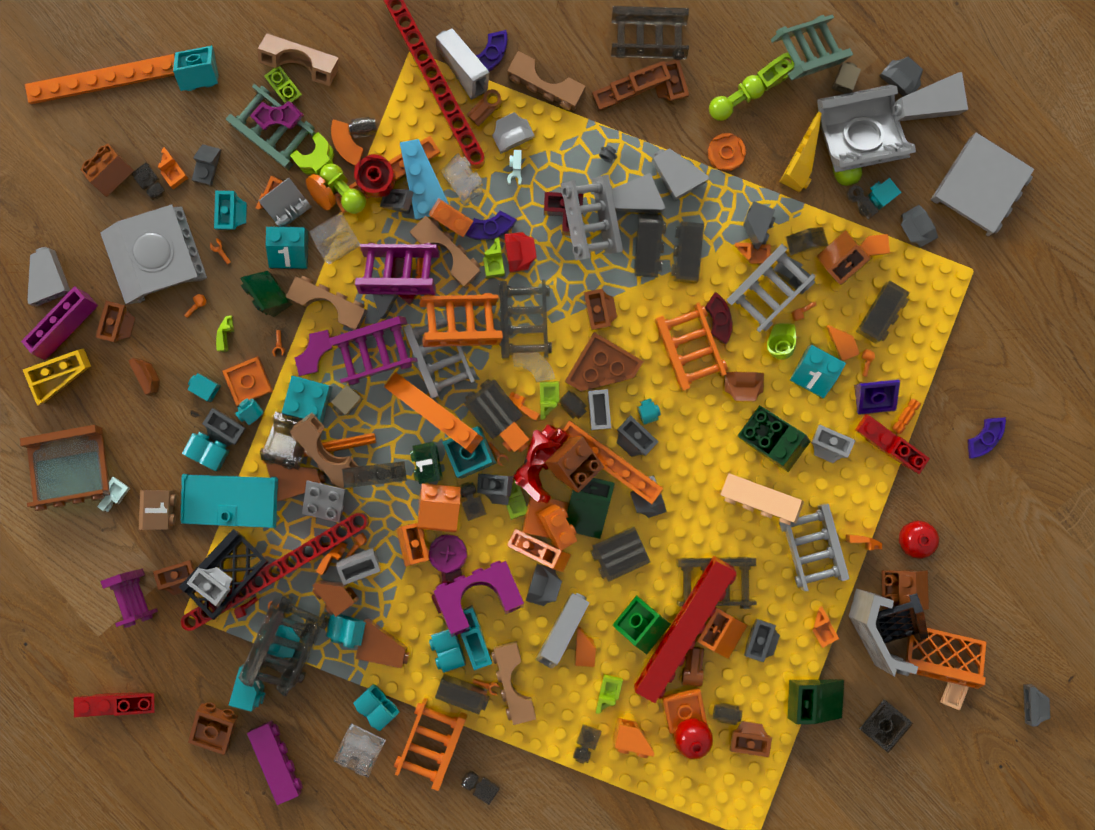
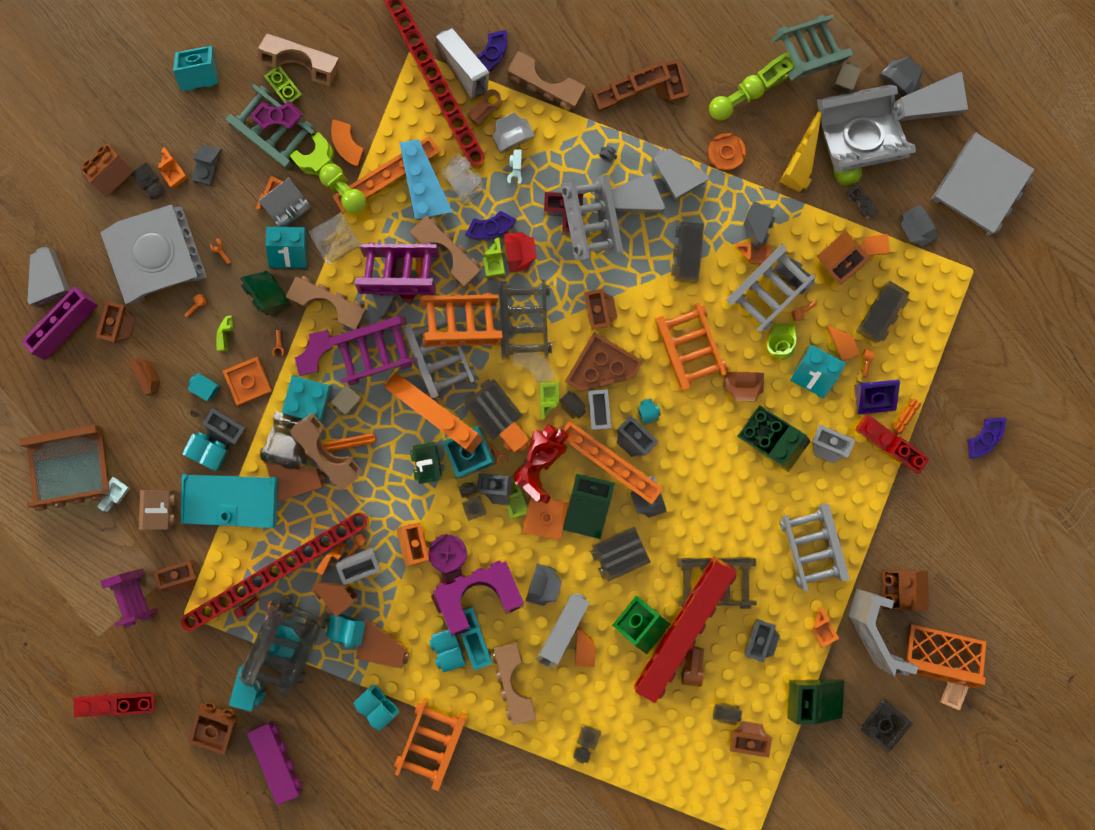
yellow wedge [23,349,91,406] -> none
orange plate [25,54,175,104] -> none
black fence [179,529,269,620] -> none
light grey slope [187,567,232,607] -> none
teal slope [214,191,247,230] -> none
teal plate [235,398,263,425] -> none
light grey hinge [302,480,345,523] -> none
orange tile [306,174,336,210] -> none
clear slope [334,724,386,777] -> none
clear smoke brick [342,461,407,488] -> none
clear smoke brick [348,117,377,138] -> none
red brick [354,154,396,198] -> none
dark grey slope [380,189,414,214] -> none
orange slope [417,483,461,532] -> none
orange brick [429,198,473,237] -> none
clear smoke brick [435,674,490,714] -> none
clear smoke plate [461,771,500,805] -> none
orange hand [473,679,500,695] -> none
orange slope [507,529,571,572] -> none
orange slope [509,392,540,421] -> none
orange brick [537,504,577,551] -> none
dark orange slope [545,437,604,493] -> none
lime slope [596,675,623,714] -> none
clear smoke fence [611,6,689,60] -> none
orange slope [613,718,654,758] -> none
clear smoke wedge [634,213,666,278] -> none
orange plate [662,688,707,734] -> none
red cylinder [673,718,713,760] -> none
orange slope [695,606,748,659] -> none
dark red tile [705,292,733,345] -> none
light nougat brick [720,473,804,525] -> none
clear smoke slope [786,227,828,255] -> none
orange slope [846,534,882,550] -> none
teal brick [867,178,902,210] -> none
black fence [876,593,928,643] -> none
red cylinder [898,520,939,559] -> none
dark grey slope [1023,684,1050,727] -> none

